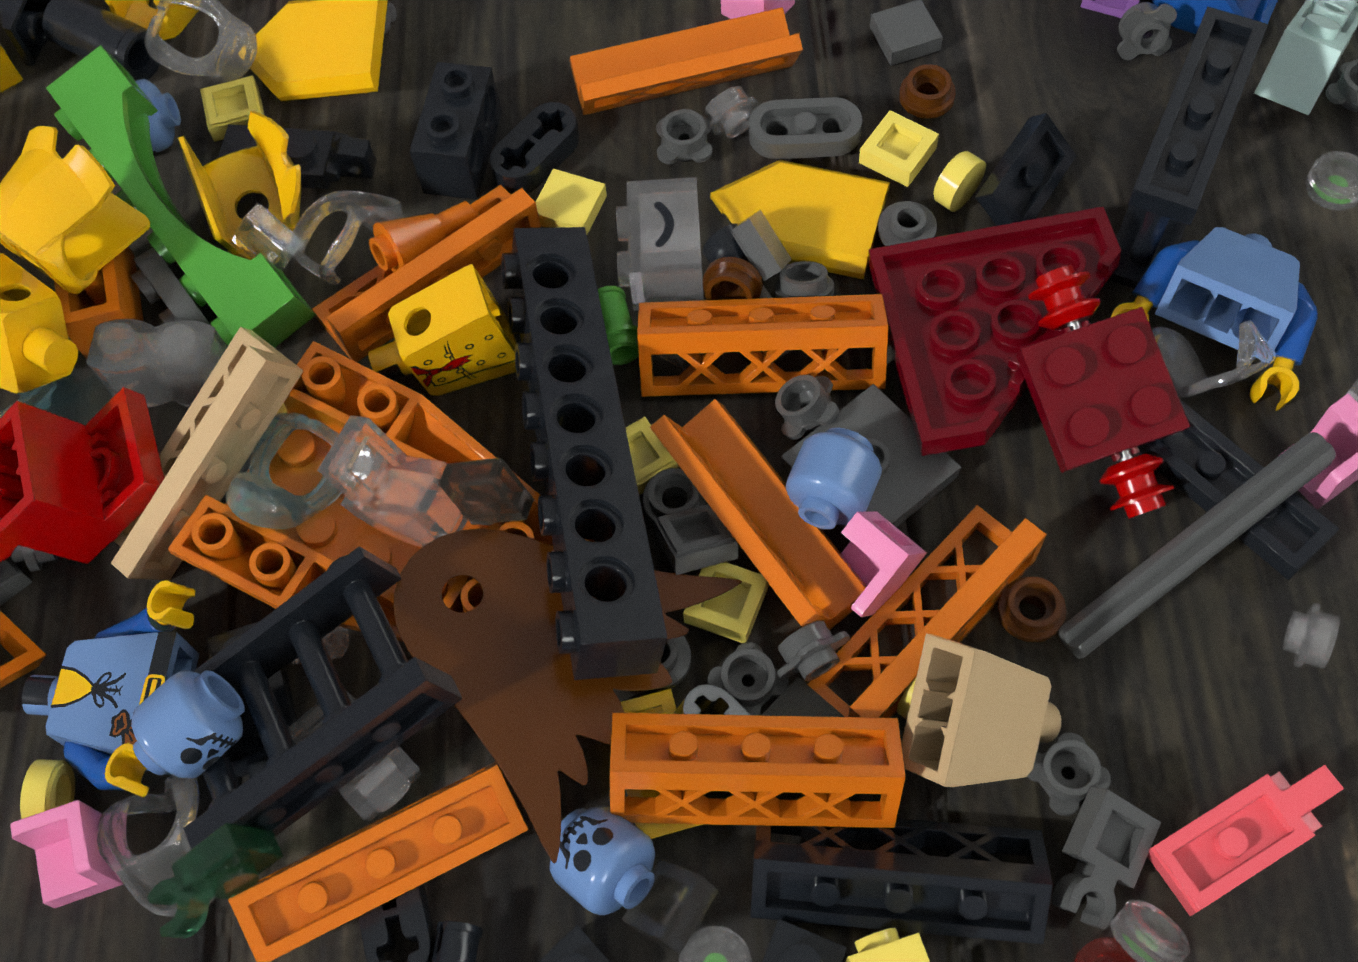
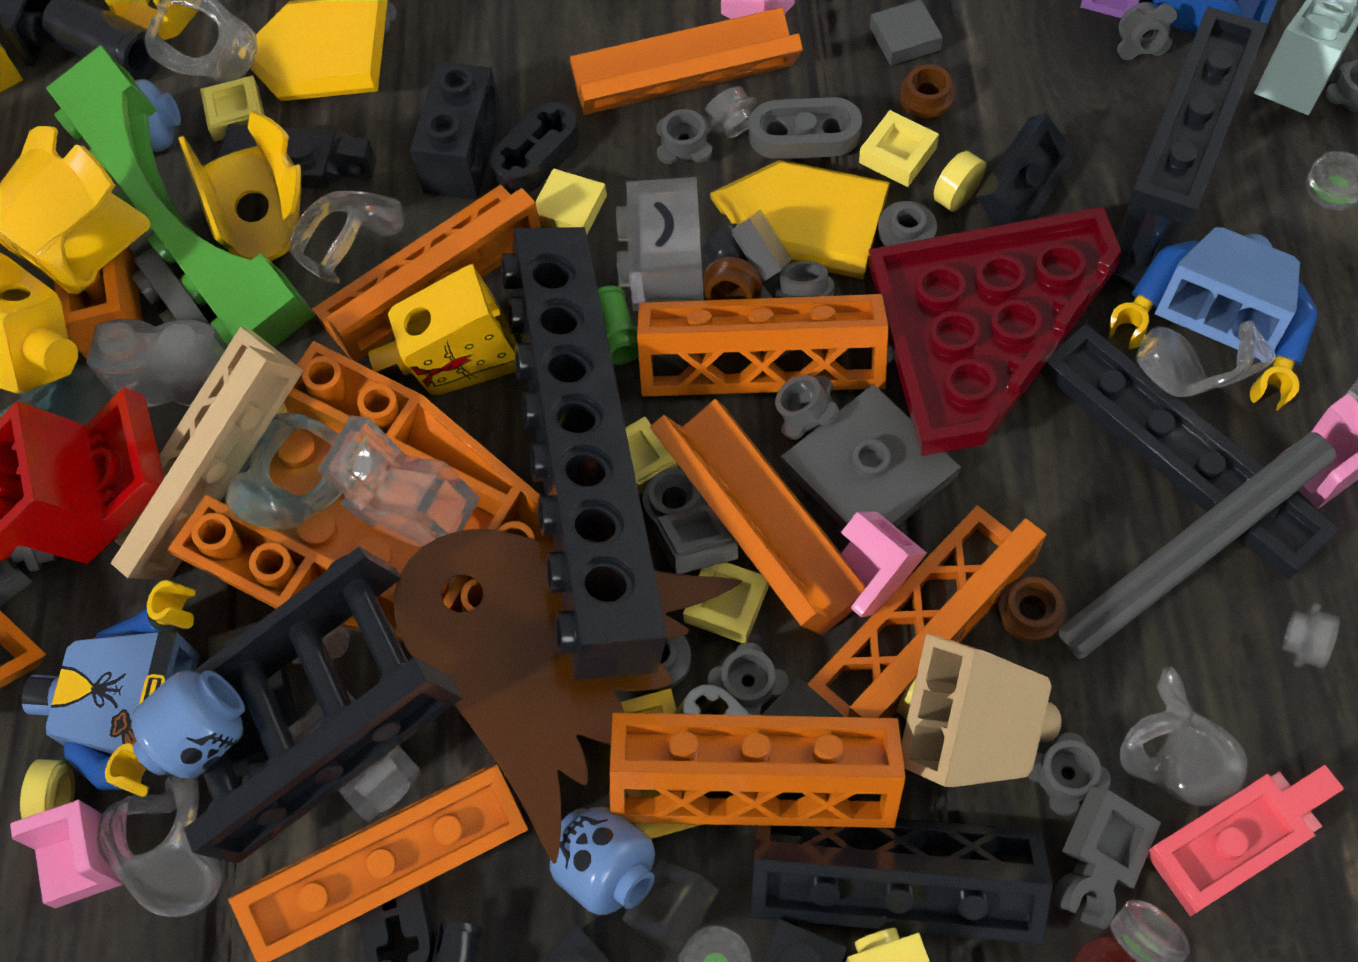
clear green plate [148,823,283,939] -> none
clear tile [230,203,304,272] -> none
orange cone [369,201,476,272] -> none
clear smoke plate [438,458,534,525] -> none
dark grey plate [777,620,850,681] -> none
medium blue head [786,428,882,529] -> none
dark red plate [1016,265,1190,519] -> none
none -> clear piece [1120,666,1248,806]

